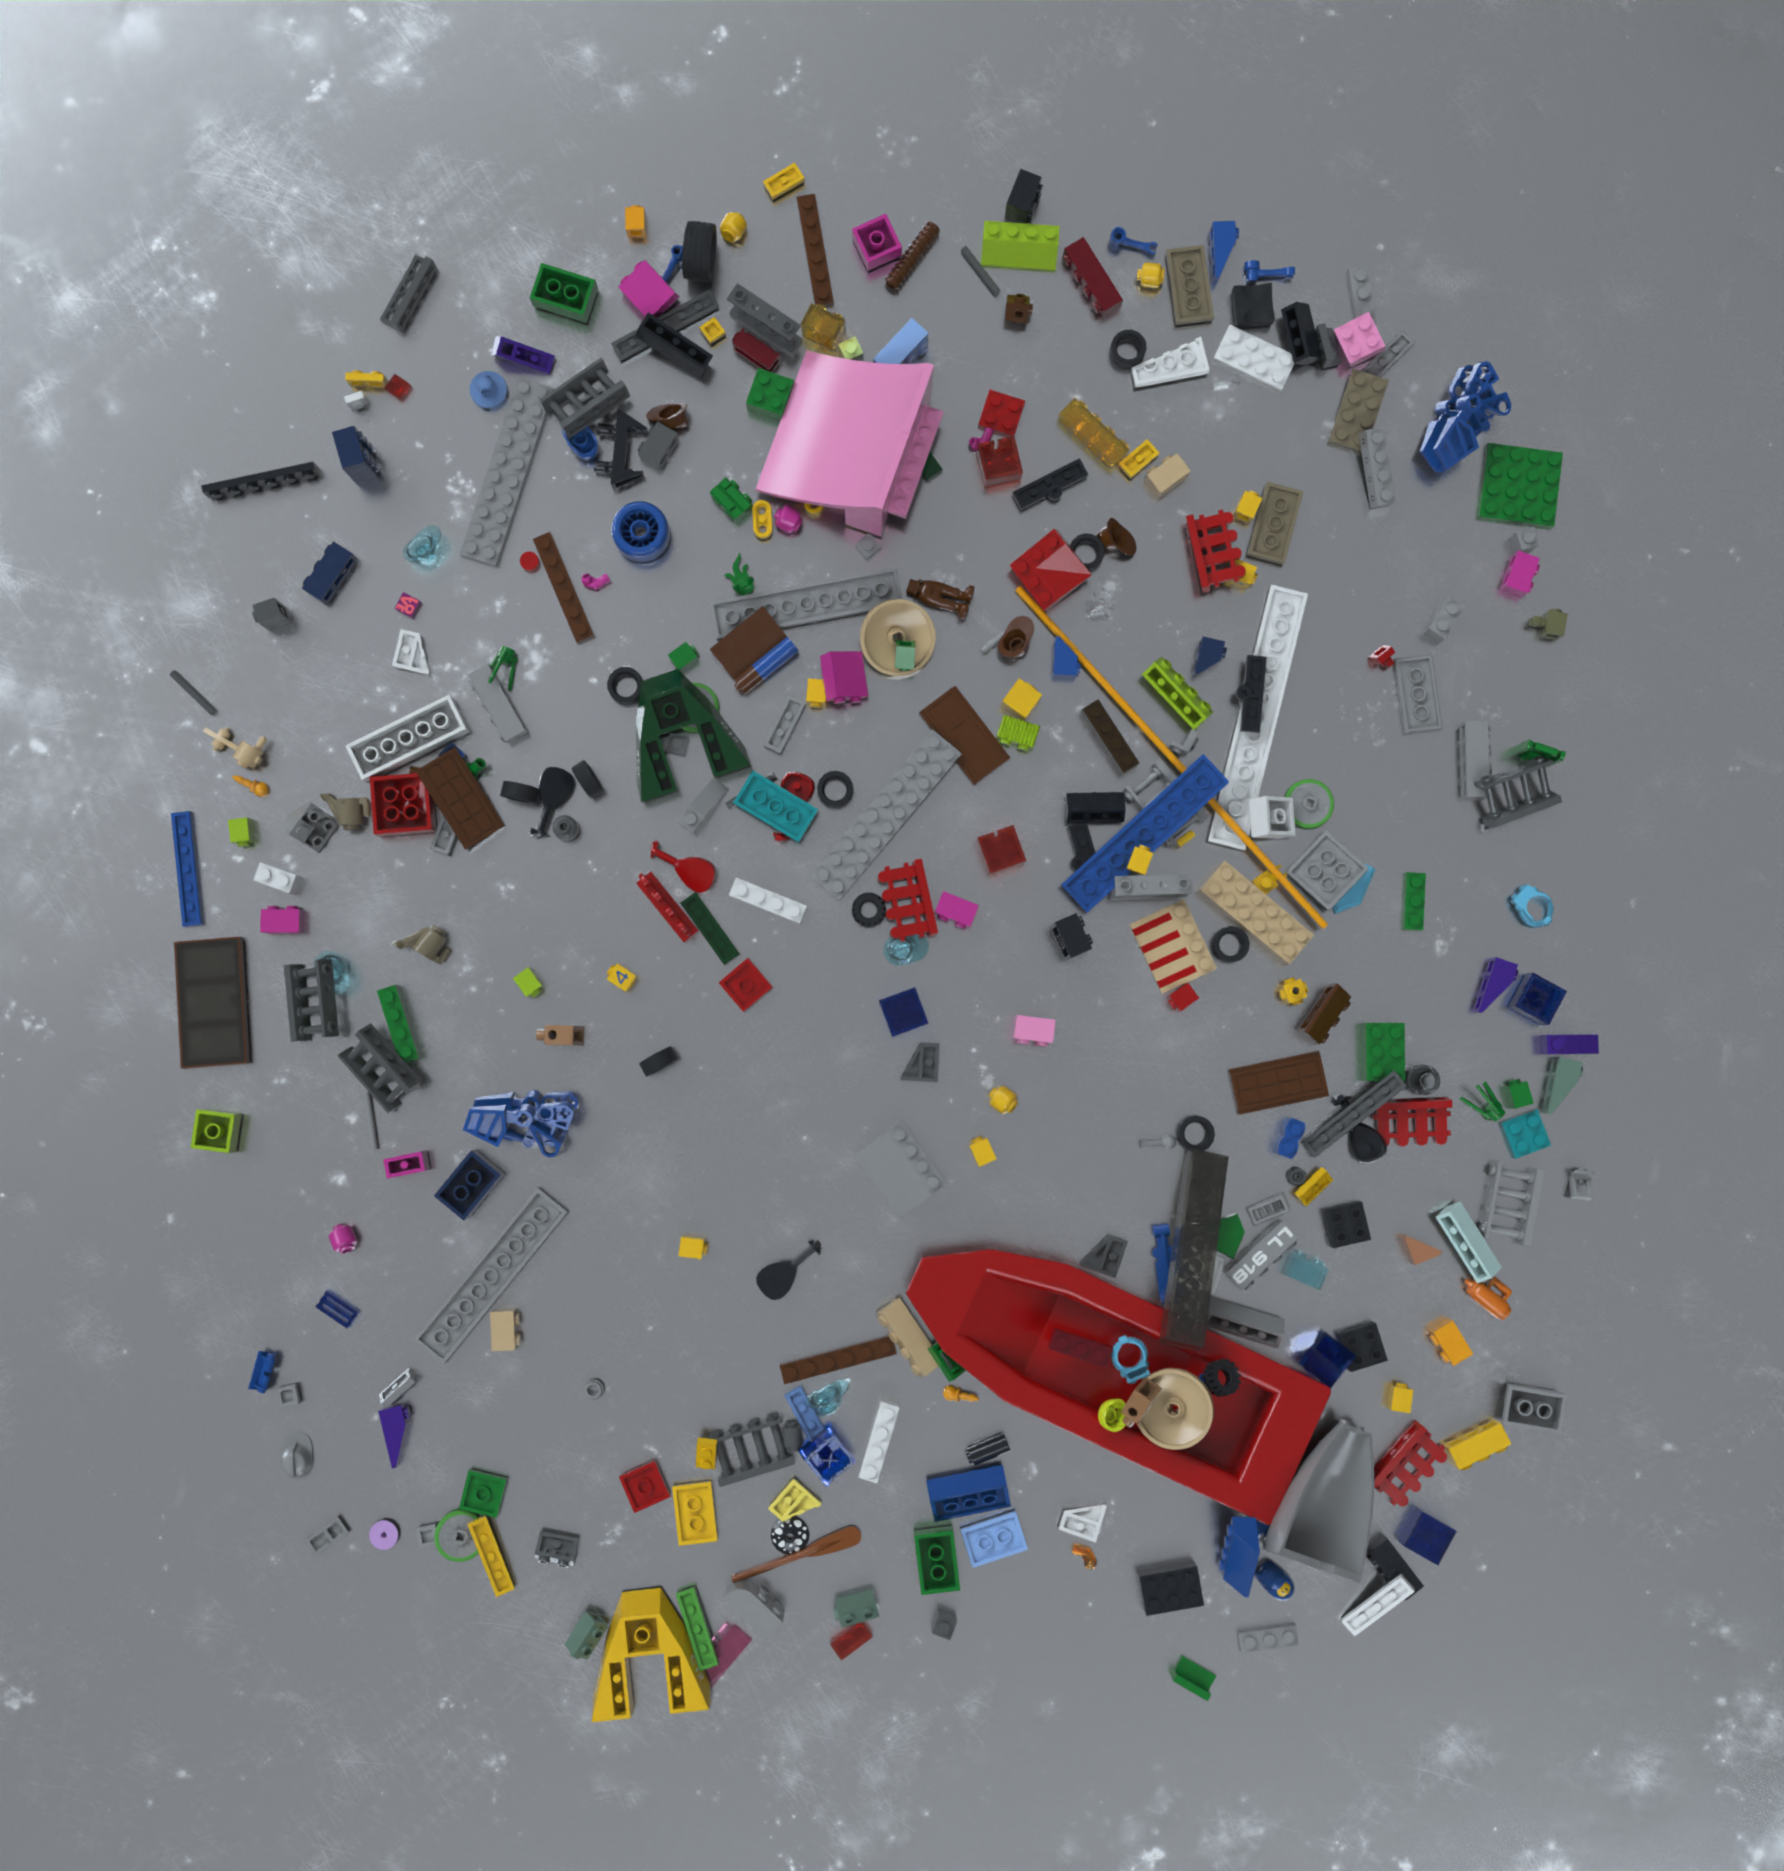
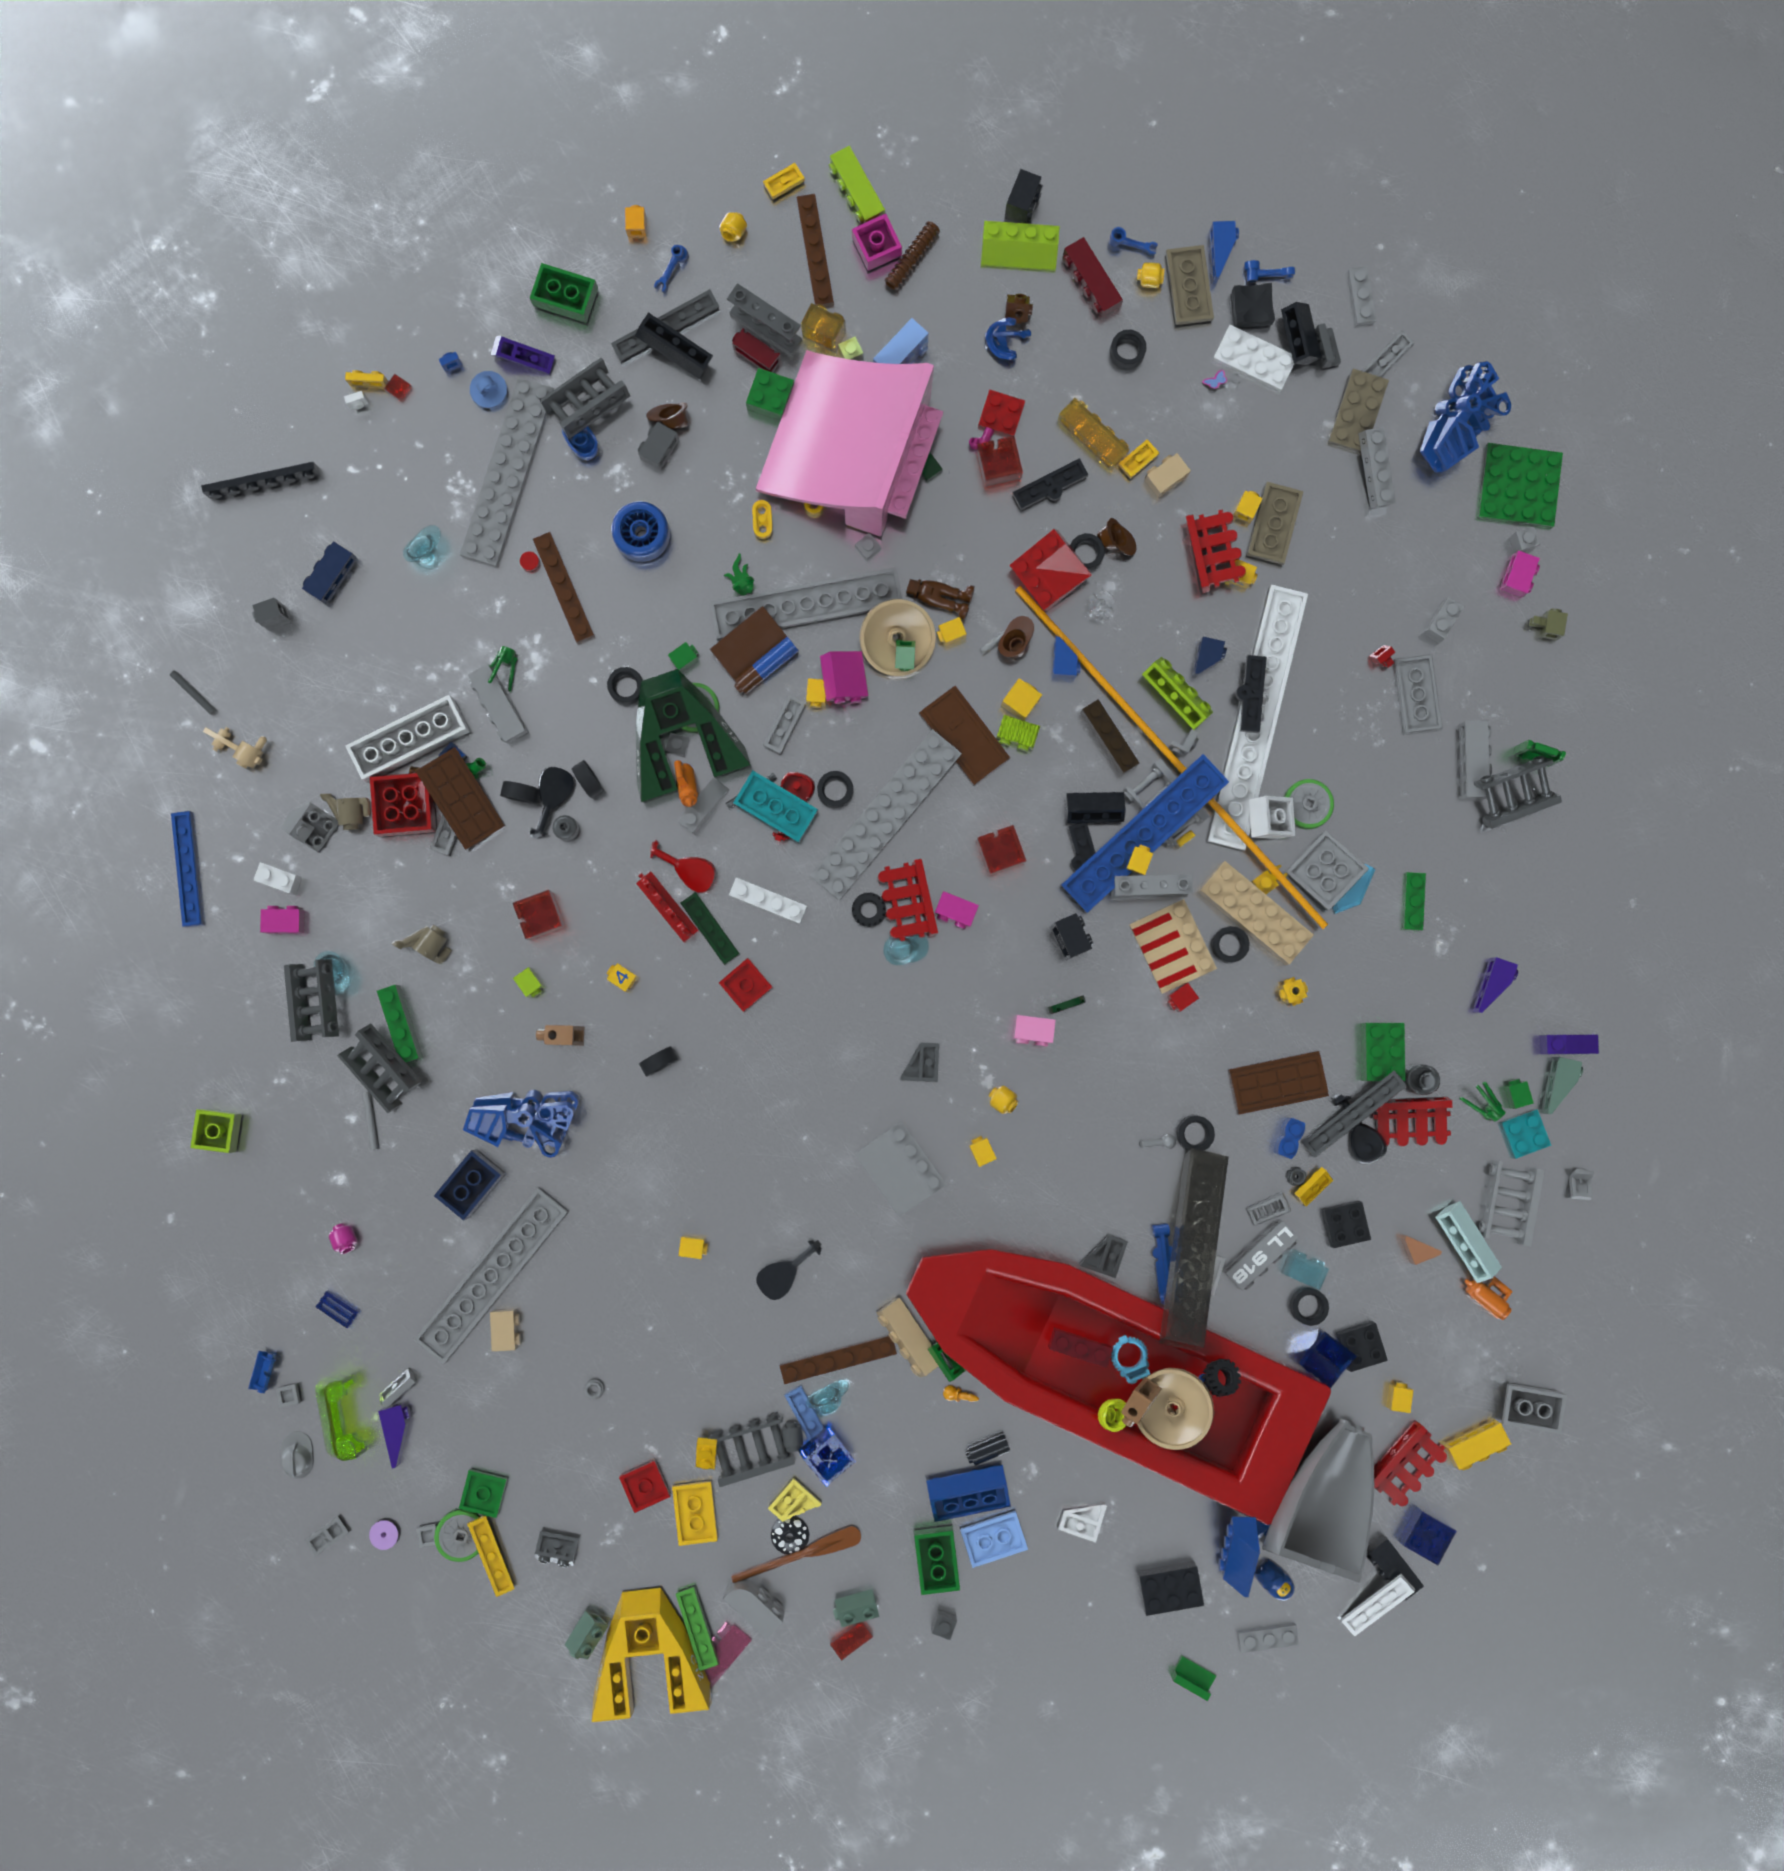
clear smoke door [174,937,250,1069] -> none
lime brick [228,817,255,847] -> none
light orange bar [232,775,269,797] -> none
dark blue brick [332,426,379,484] -> none
dark grey fence [380,254,436,331] -> none
dark pink brick [383,1151,430,1179] -> none
white wing [392,629,429,676] -> none
tile [394,592,421,618] -> none
dark pink arm [581,573,611,590] -> none
black hose [594,409,648,489] -> none
dark pink brick [618,260,680,318] -> none
black tyre [682,221,717,282] -> none
yellow plate [699,317,726,345] -> none
green brick [709,477,753,524] -> none
dark pink head [774,505,803,534] -> none
white brick [858,1398,900,1483] -> none
clear blue brick [879,987,929,1037] -> none
dark grey bar [961,246,1000,295] -> none
clear orange arm [1072,1545,1097,1570] -> none
white wing [1131,337,1210,388] -> none
green slope [1201,1214,1245,1259] -> none
light grey brick [1203,1297,1285,1349] -> none
reddish brown slope [1297,983,1351,1045] -> none
bright pink brick [1334,312,1385,368] -> none
light orange brick [1428,1318,1473,1366] -> none
clear blue brick [1508,973,1567,1025] -> none
medium azure piece [1510,884,1554,928] -> none
none -> clear neon green windscreen [315,1373,367,1461]
none -> blue plate [439,352,463,372]
none -> clear red piece [513,890,565,940]
none -> orange piece [674,760,698,807]
none -> lime brick [828,145,885,224]
none -> yellow brick [936,617,967,646]
none -> blue helmet [985,317,1031,360]
none -> dark green tile [1047,995,1086,1014]
none -> medium blue sticker [1202,370,1227,389]
none -> black tyre [1290,1287,1329,1326]

